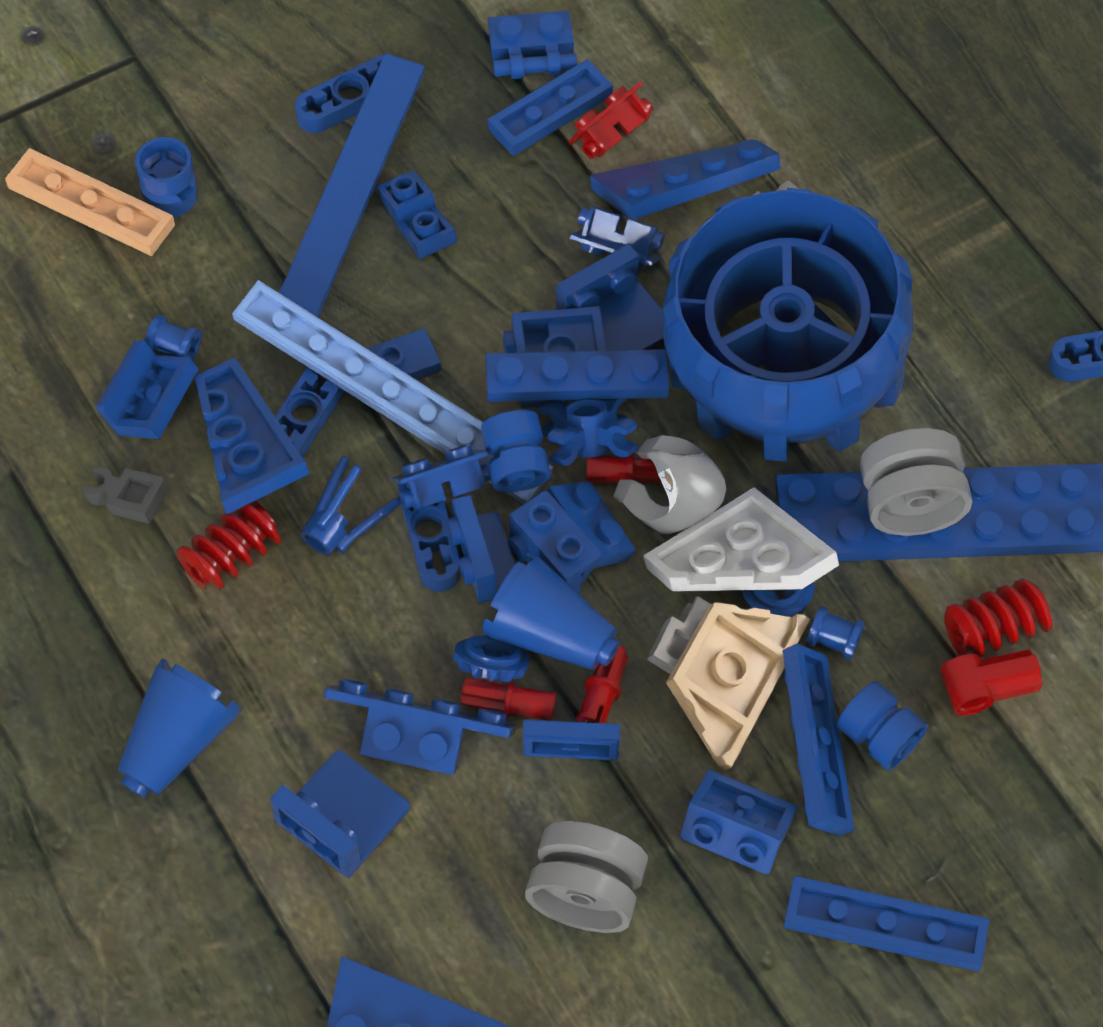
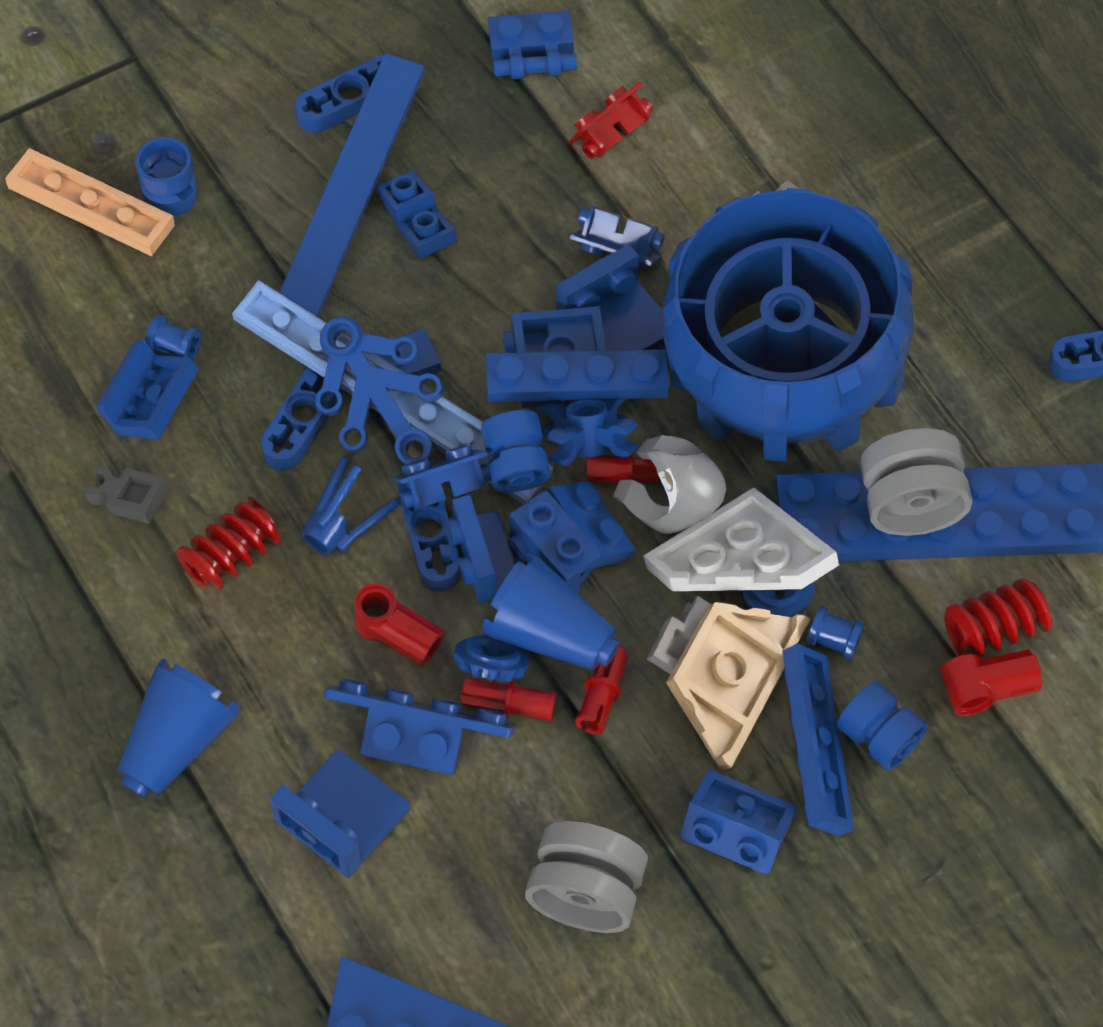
blue wing [195,357,309,515] -> none
blue plate [487,59,613,156] -> none
blue tile [523,720,620,760] -> none
blue wing [590,140,781,220] -> none
blue plate [783,876,990,972] -> none
none -> blue plant [315,316,444,464]
none -> red piece [354,584,445,667]

